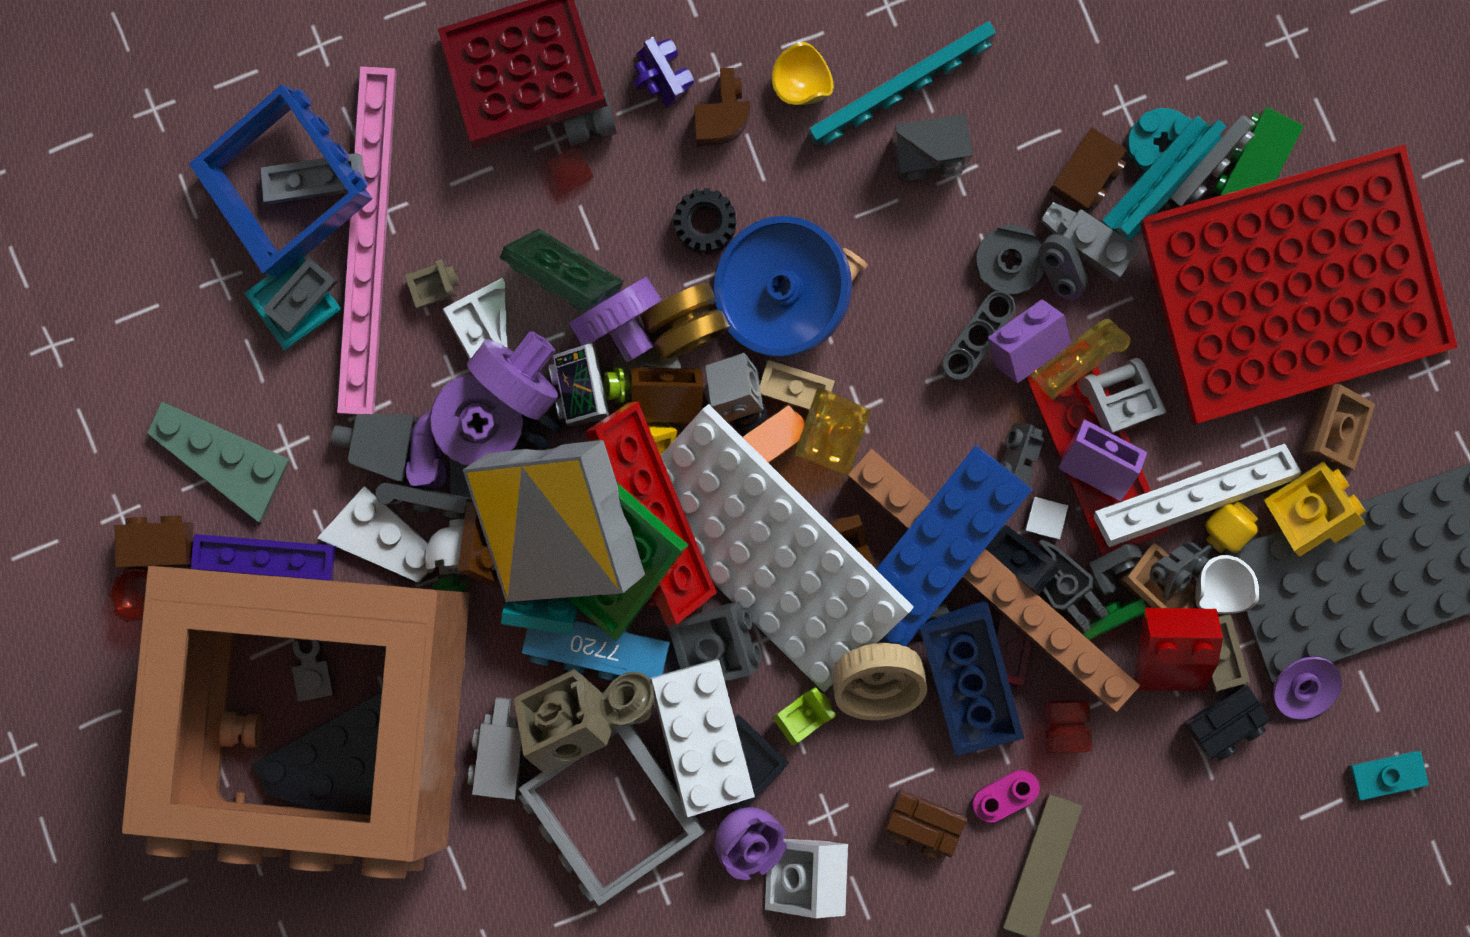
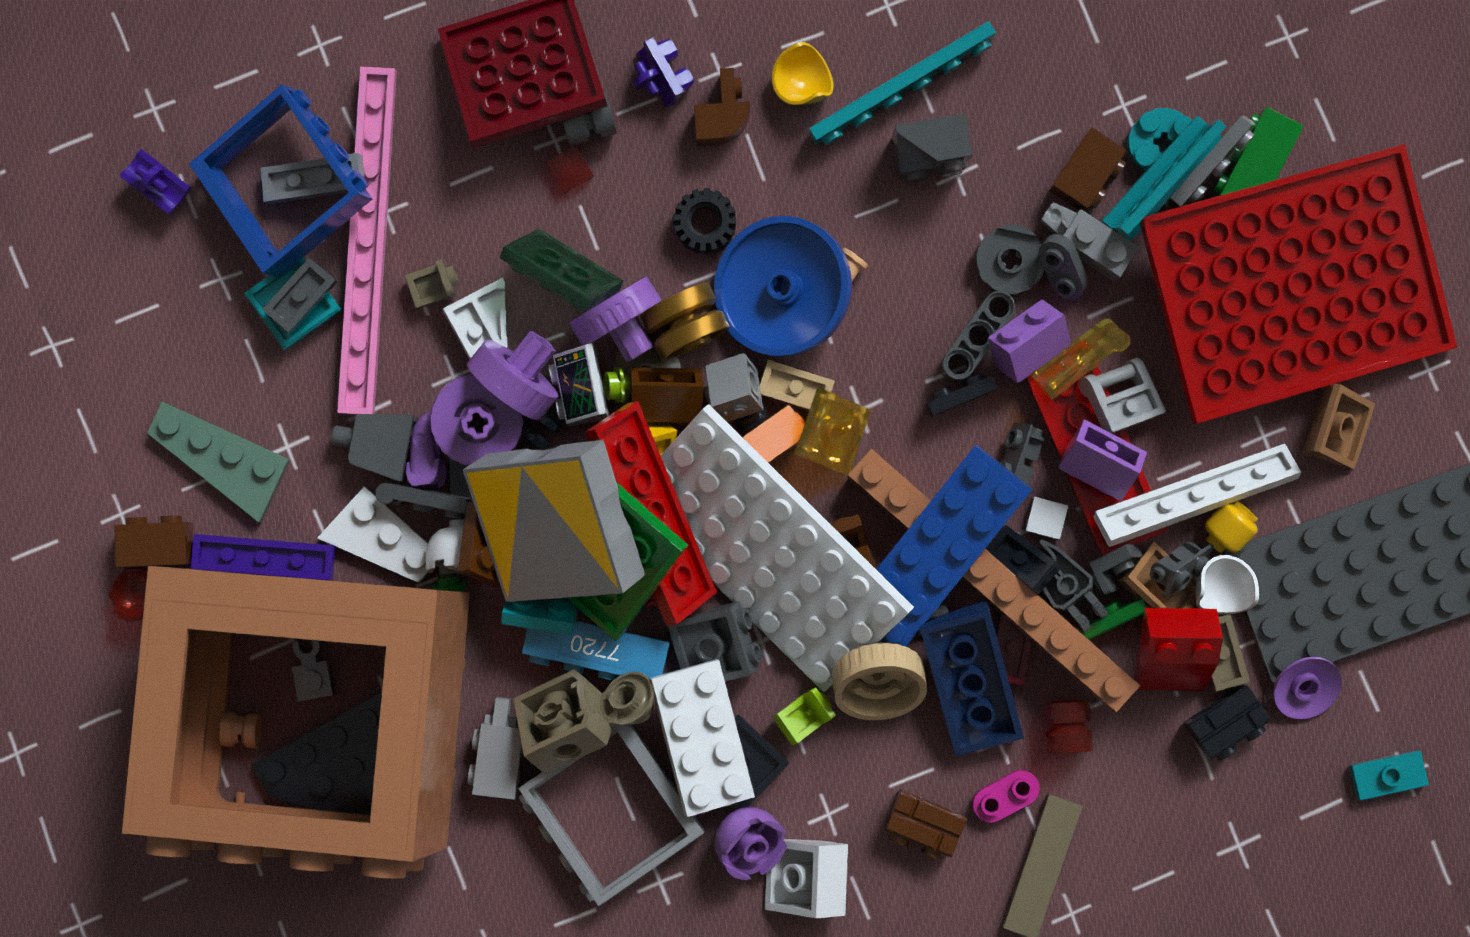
yellow plate [1264,461,1366,557] -> none
none -> dark purple hips [119,149,192,216]
none -> black plate [925,373,998,418]

